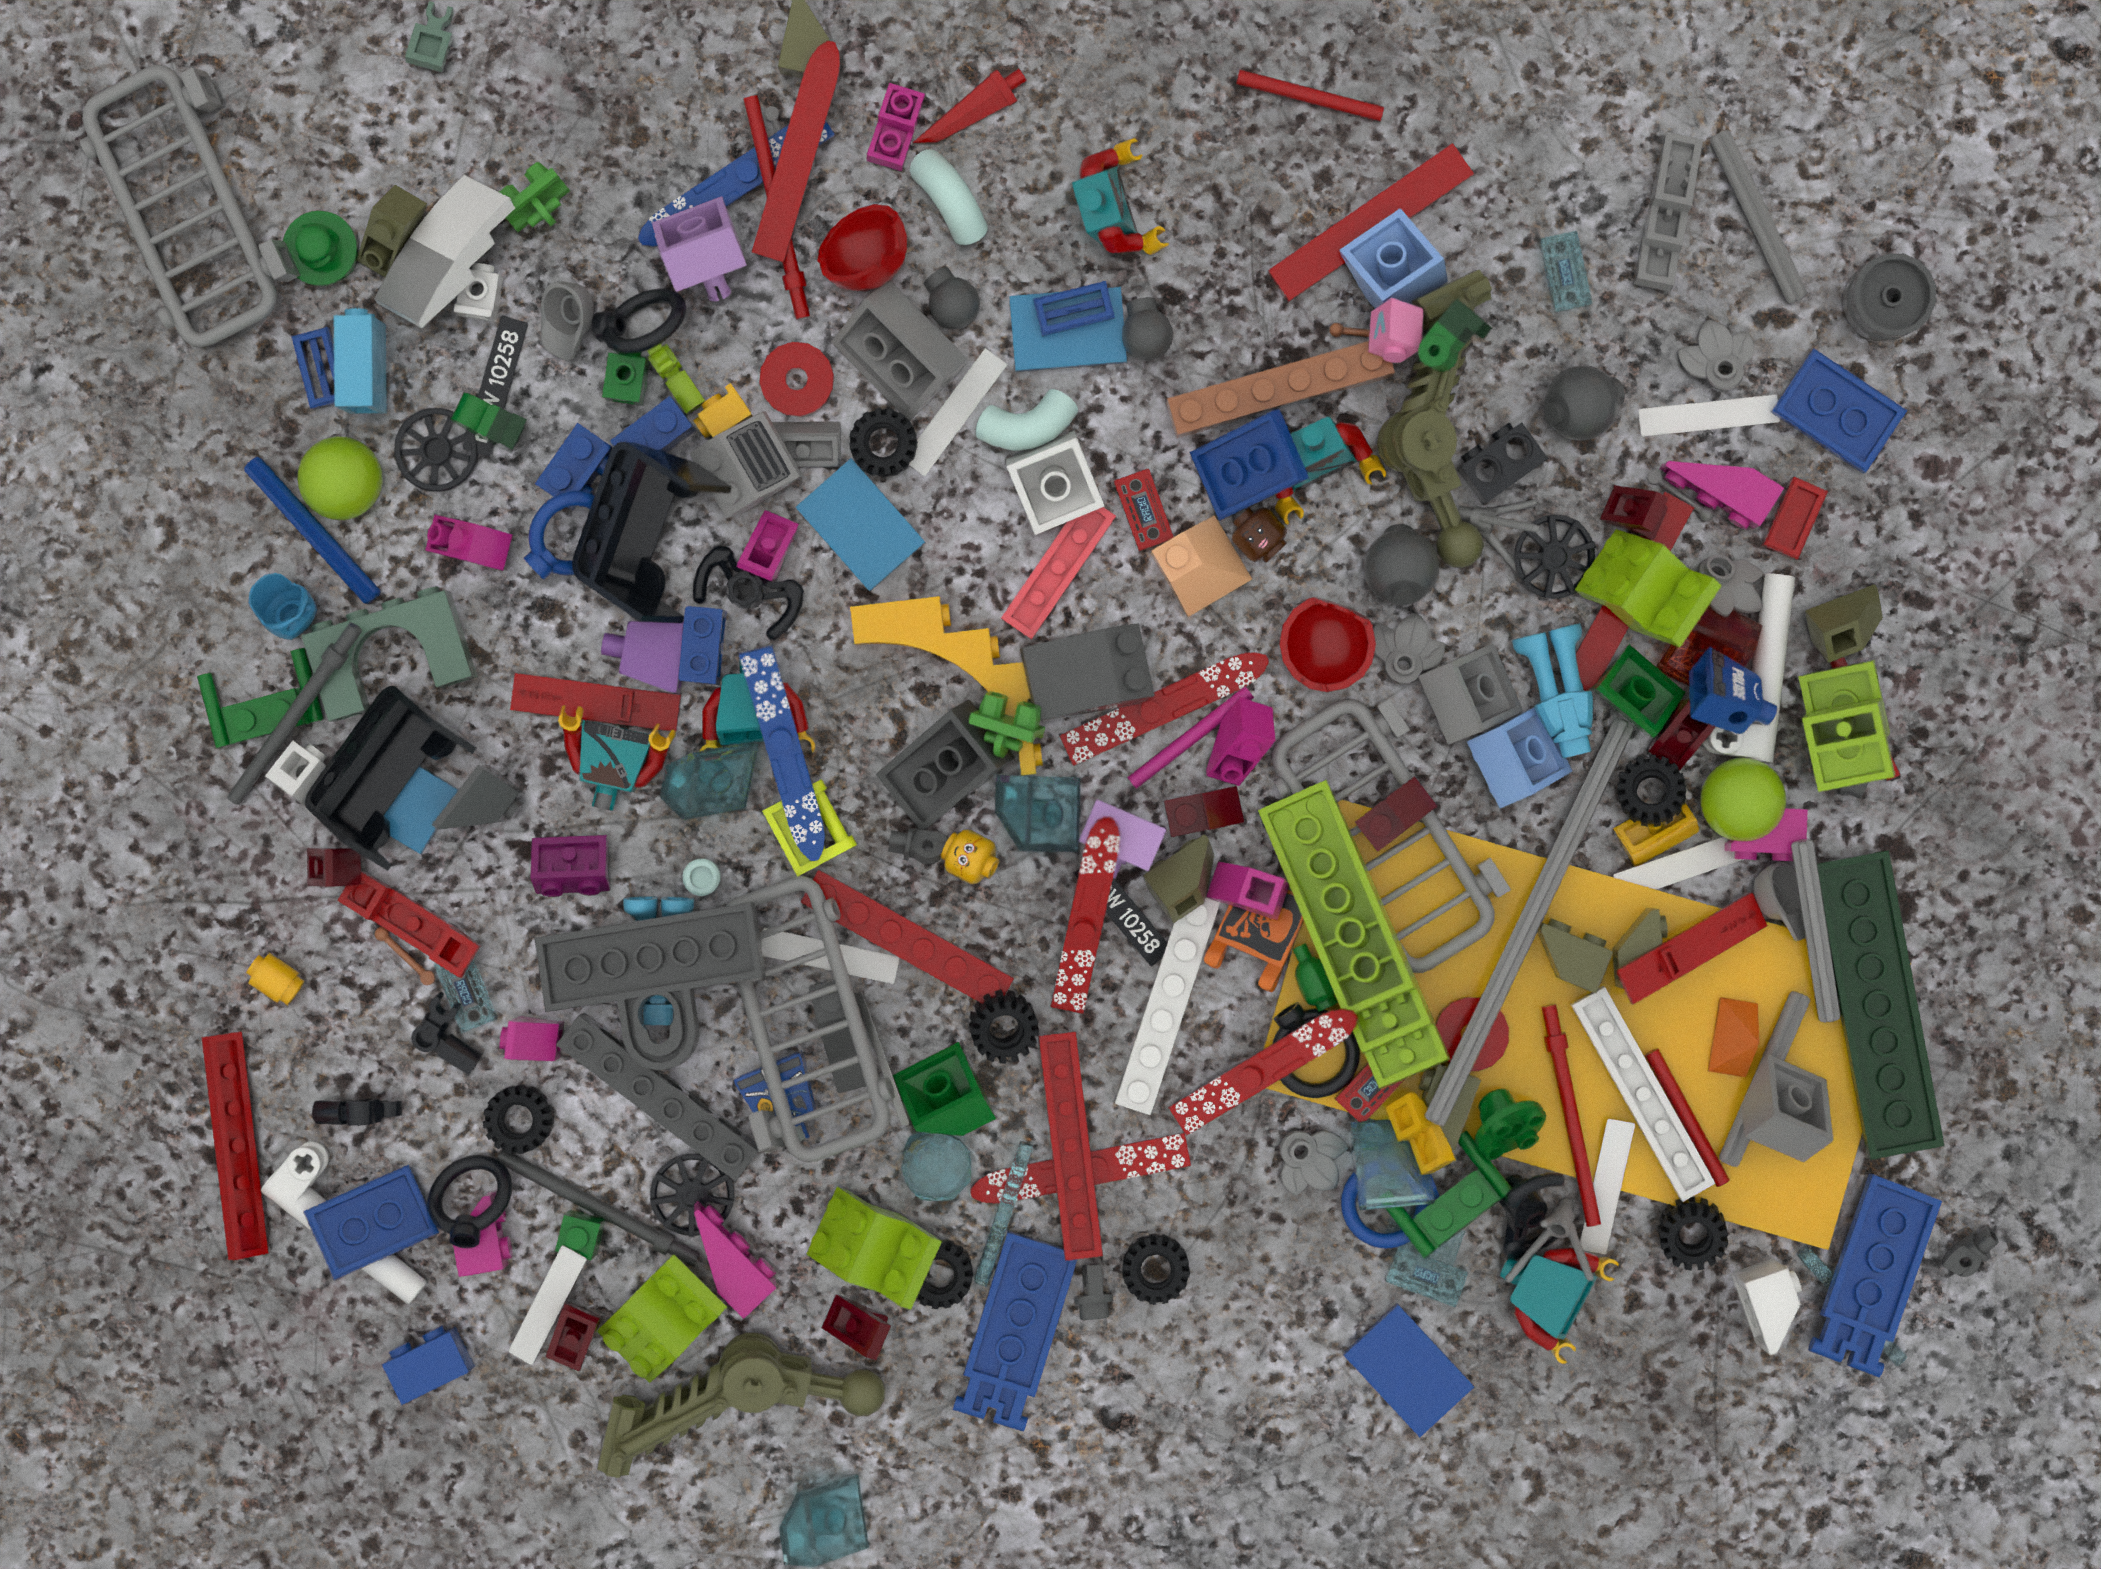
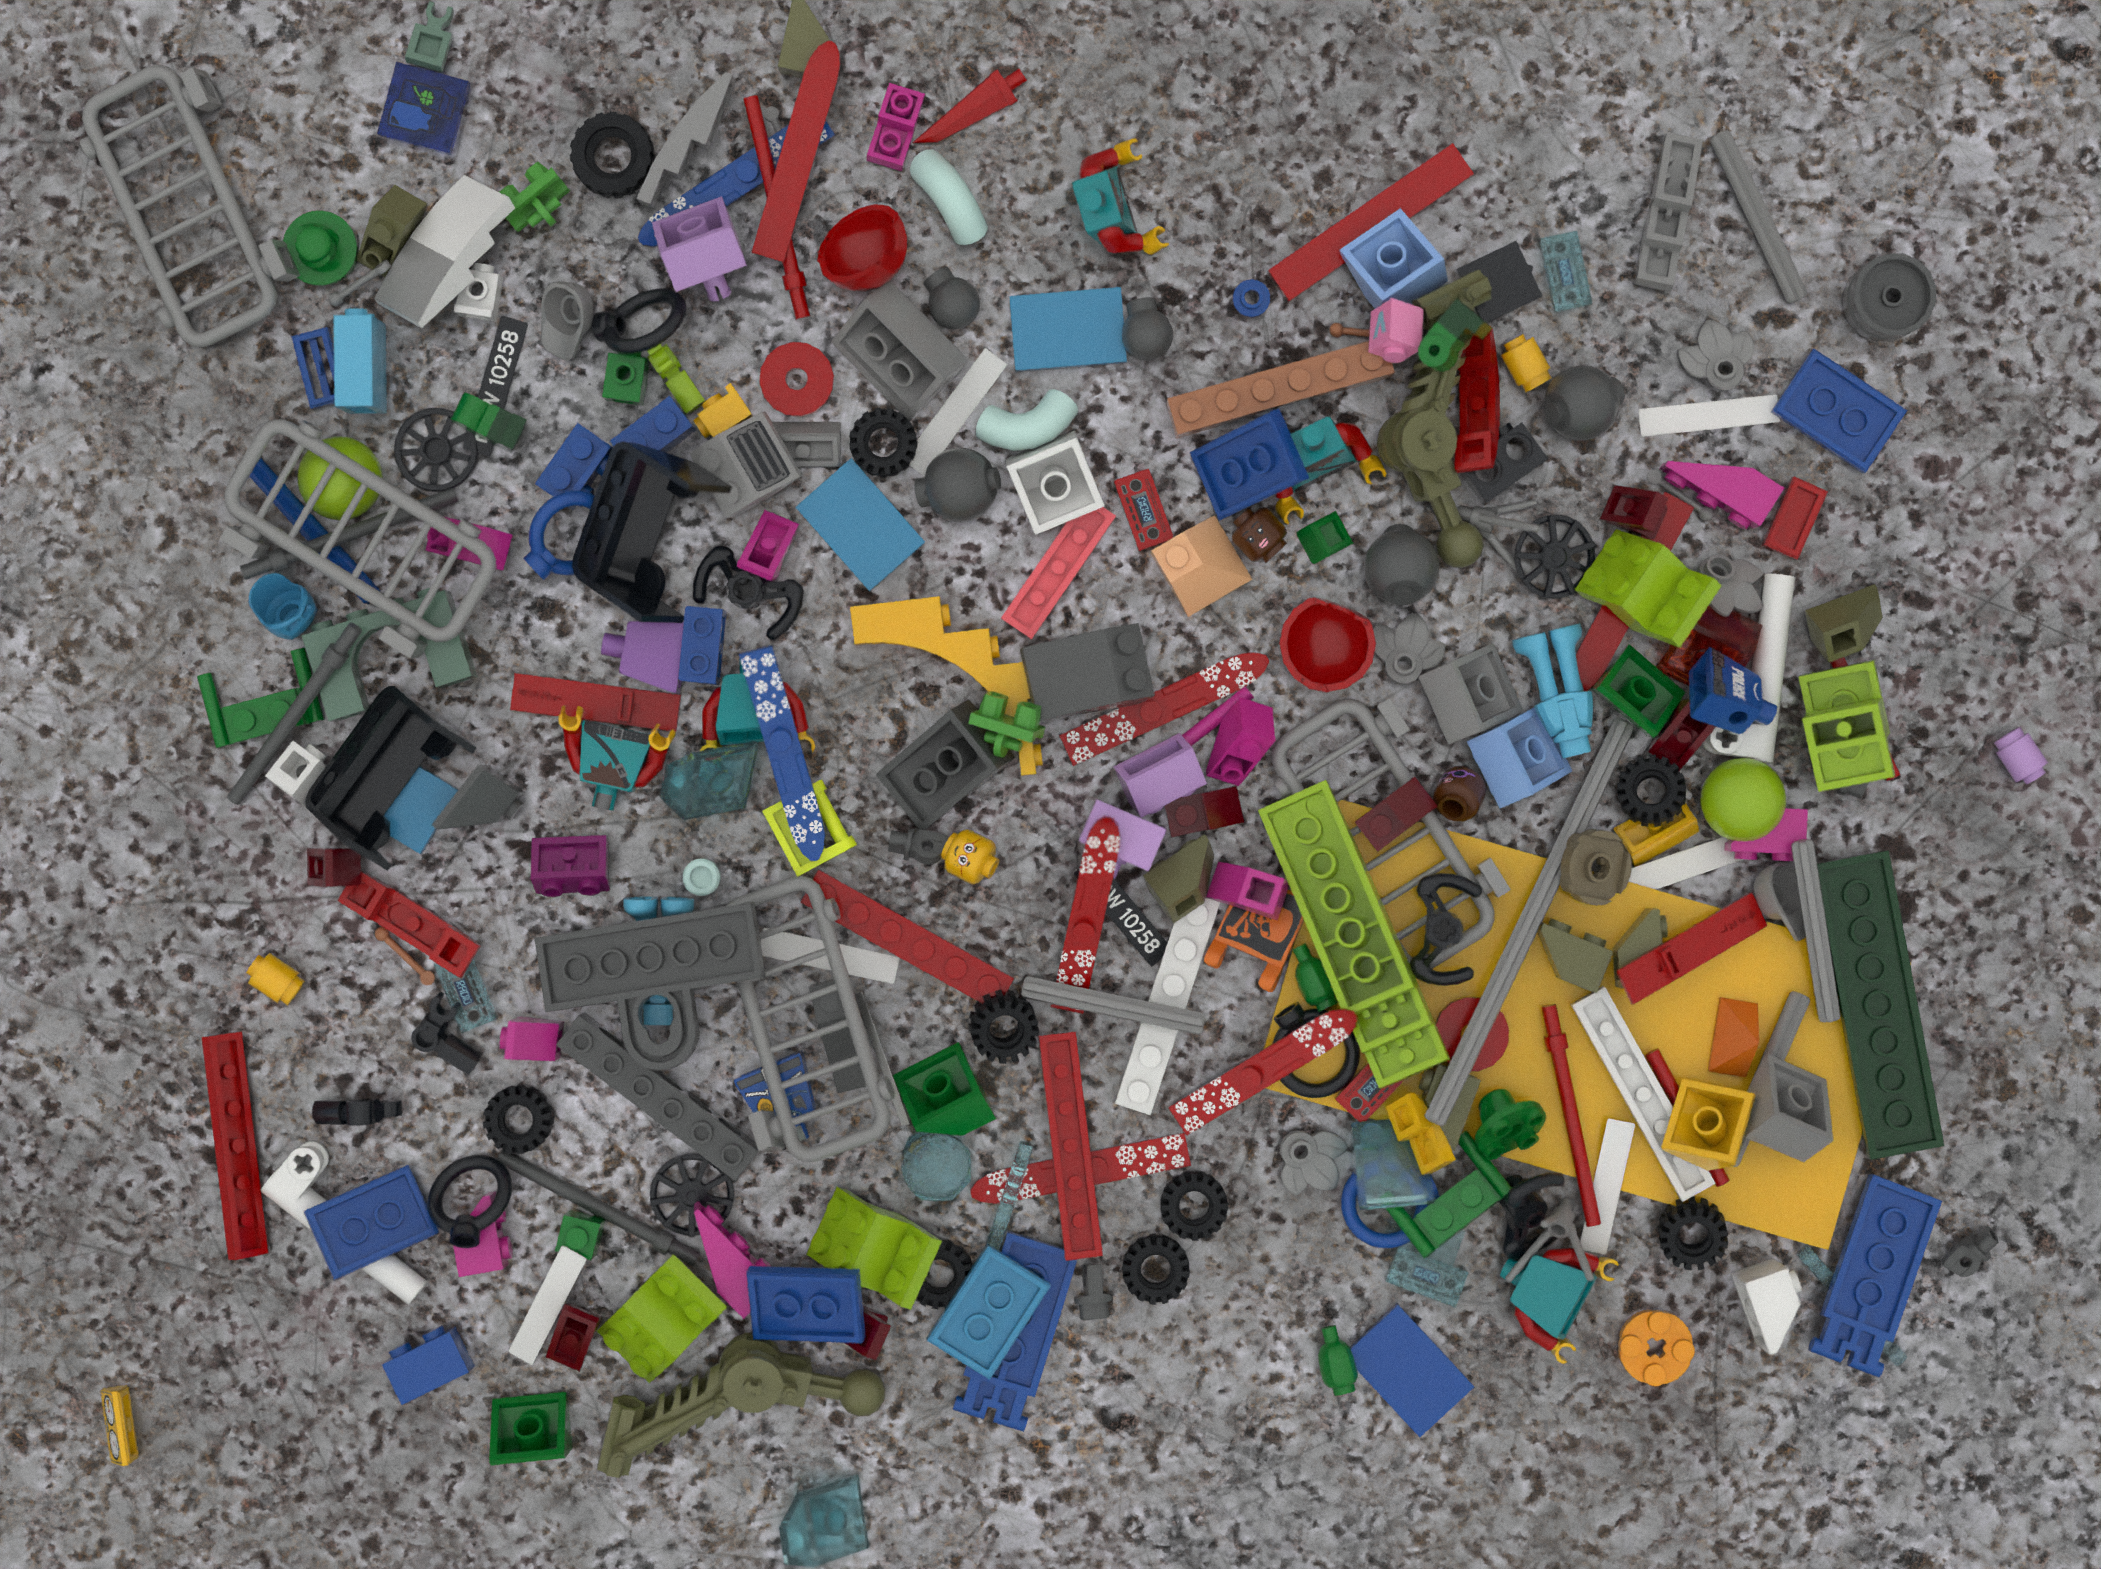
clear light blue slope [995,775,1081,852] -> none
blue tile [1033,281,1115,337] -> none
red bar [1236,70,1384,122] -> none
none -> yellow slope [100,1385,139,1466]
none -> light grey bar [220,419,496,658]
none -> dark grey bar [240,488,458,580]
none -> light grey hinge [329,260,391,307]
none -> clear blue tile [377,62,470,155]
none -> green slope [489,1392,573,1466]
none -> black tyre [570,111,655,199]
none -> light grey slope [636,72,736,210]
none -> blue tile [746,1266,866,1343]
none -> dark grey brick [915,448,1001,523]
none -> dark azure tile [926,1244,1051,1380]
none -> light grey axle [1022,976,1205,1035]
none -> lavender brick [1114,733,1207,818]
none -> black tyre [1160,1170,1228,1241]
none -> blue plate [1233,279,1270,317]
none -> green slope [1296,511,1354,564]
none -> green plant [1318,1325,1358,1396]
none -> black piece [1409,873,1482,986]
none -> reddish brown head [1433,766,1487,822]
none -> red slope [1455,329,1500,473]
none -> black piece [1457,241,1542,323]
none -> yellow brick [1500,334,1552,393]
none -> dark tan plate [1560,829,1632,906]
none -> light orange plate [1618,1309,1695,1386]
none -> yellow slope [1661,1078,1755,1171]
none -> lavender brick [1994,727,2048,785]

